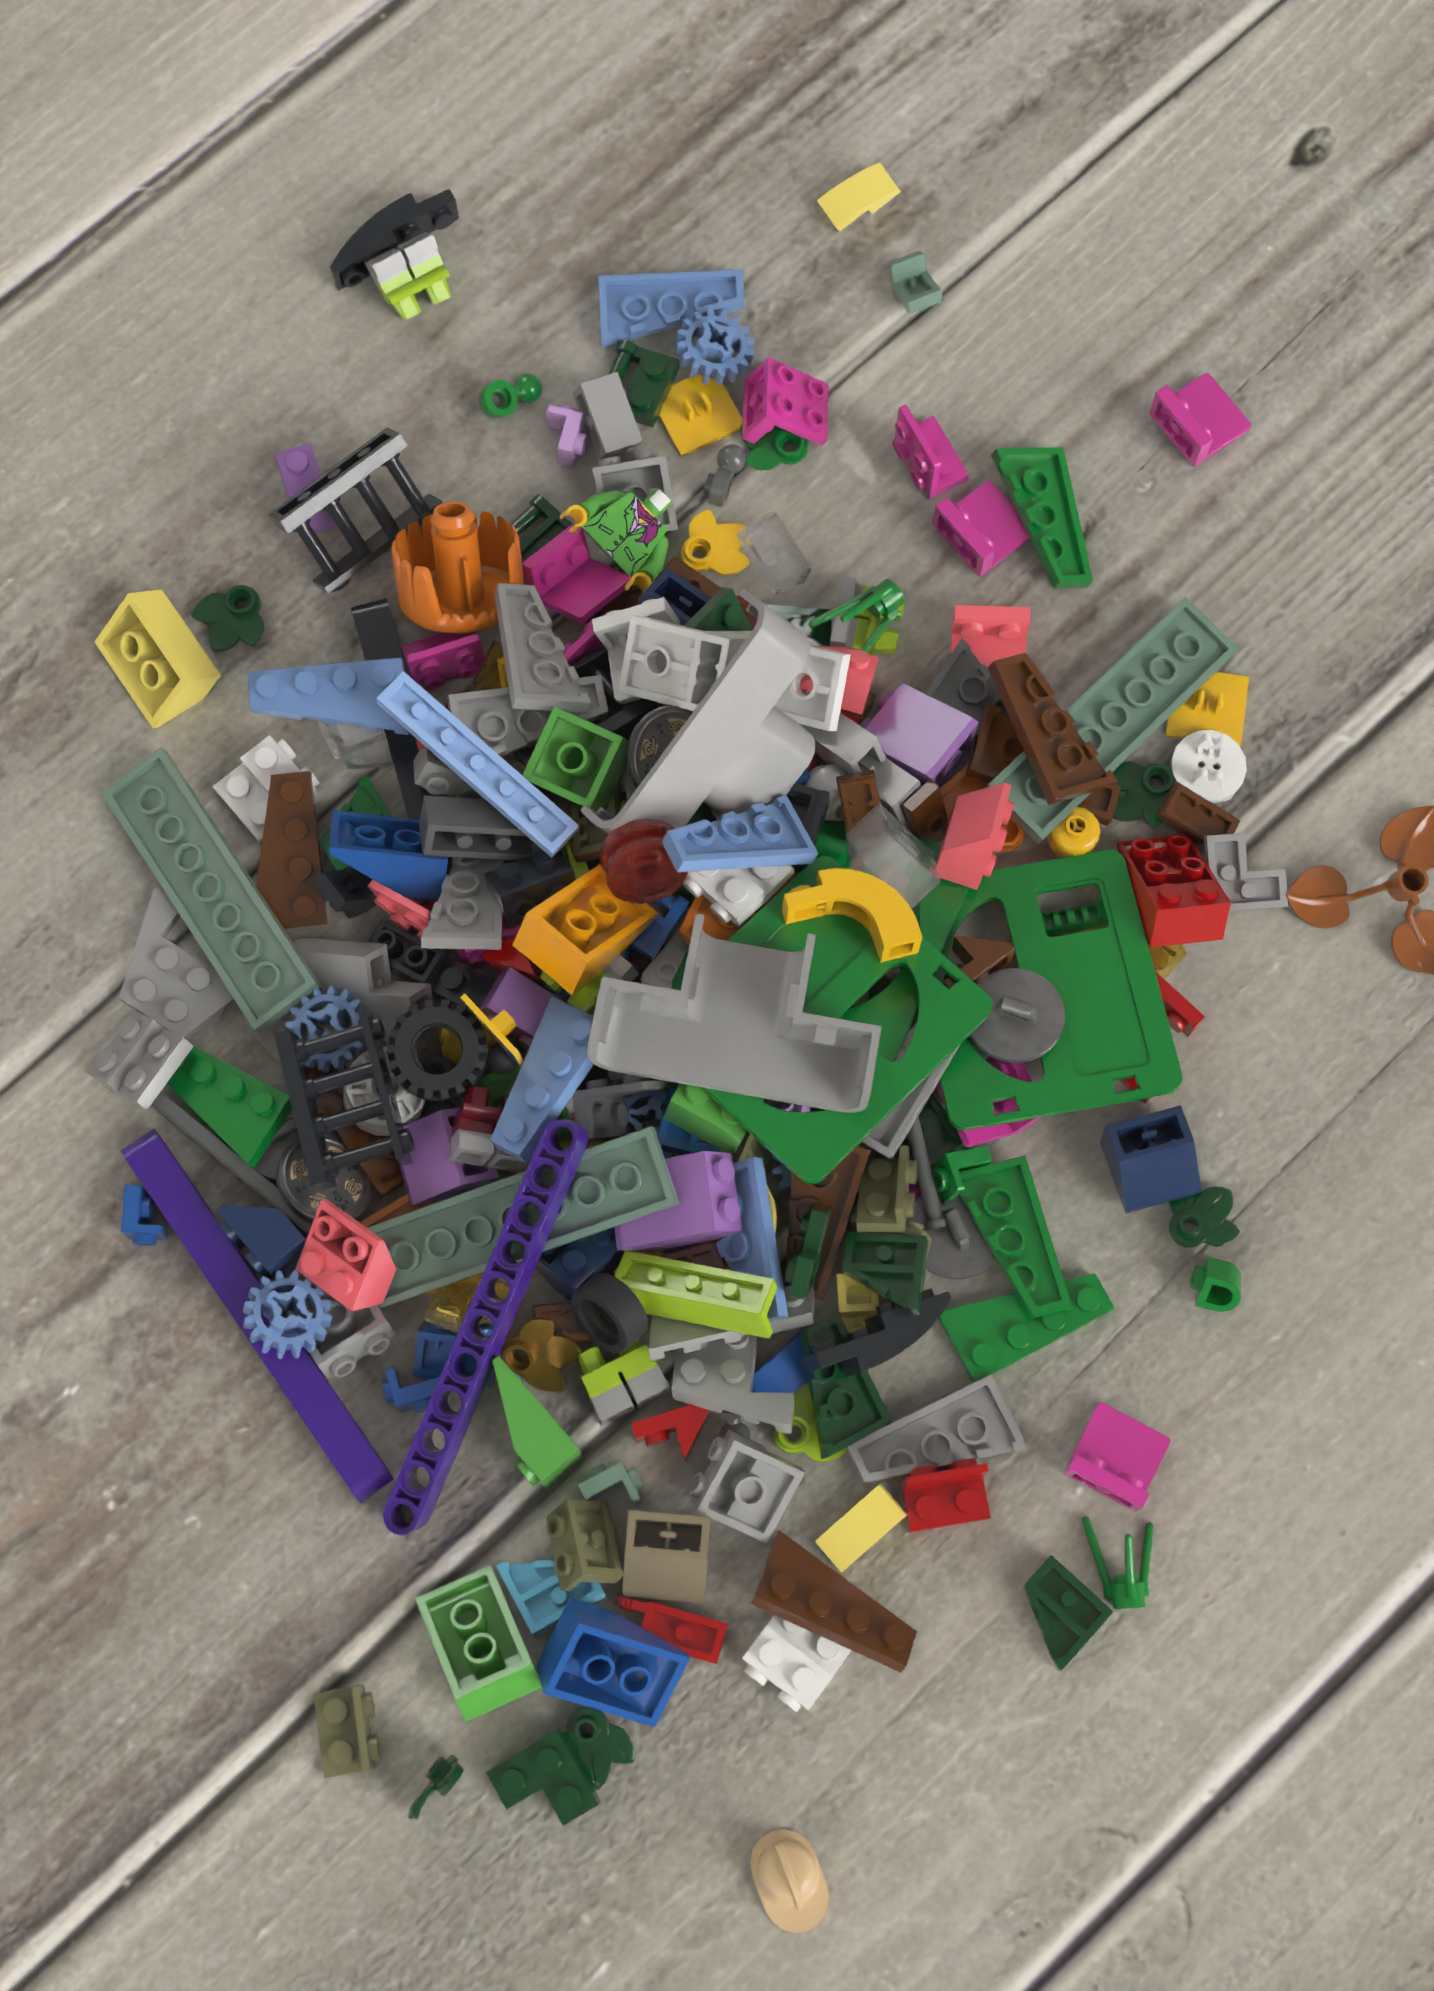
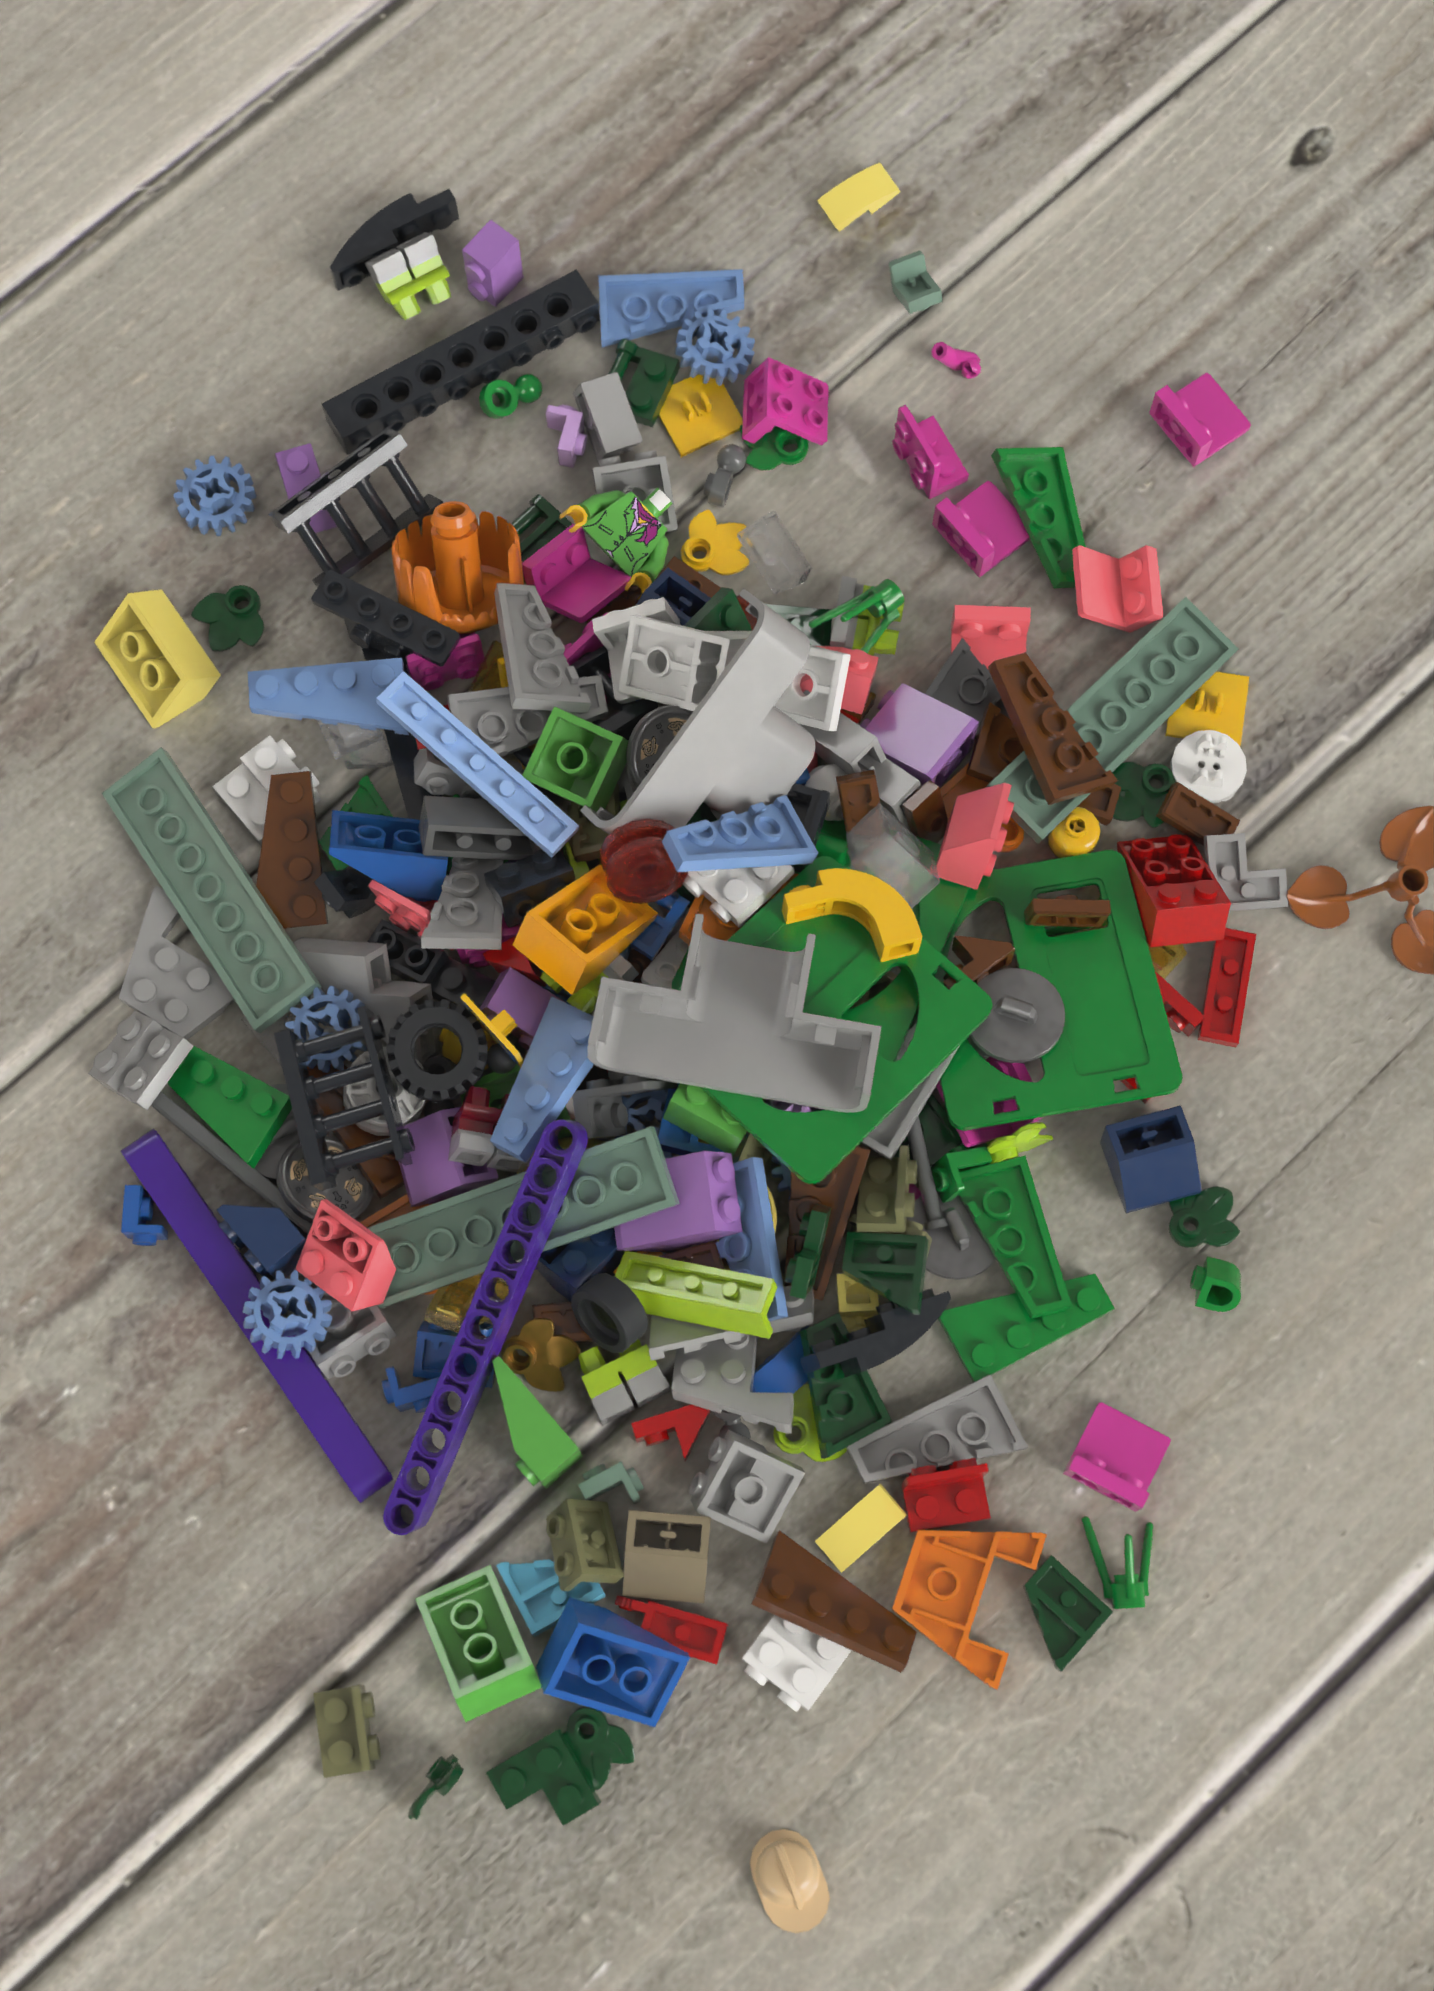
none -> medium blue gear [174,455,257,536]
none -> black bracket [311,570,460,666]
none -> black brick [322,269,600,455]
none -> medium lavender brick [462,219,523,307]
none -> orange wing [891,1530,1047,1690]
none -> dark pink arm [932,342,981,379]
none -> lime plate [986,1122,1054,1164]
none -> reddish brown plate [1024,895,1111,927]
none -> coral bracket [1072,545,1163,633]
none -> red plate [1198,928,1256,1048]

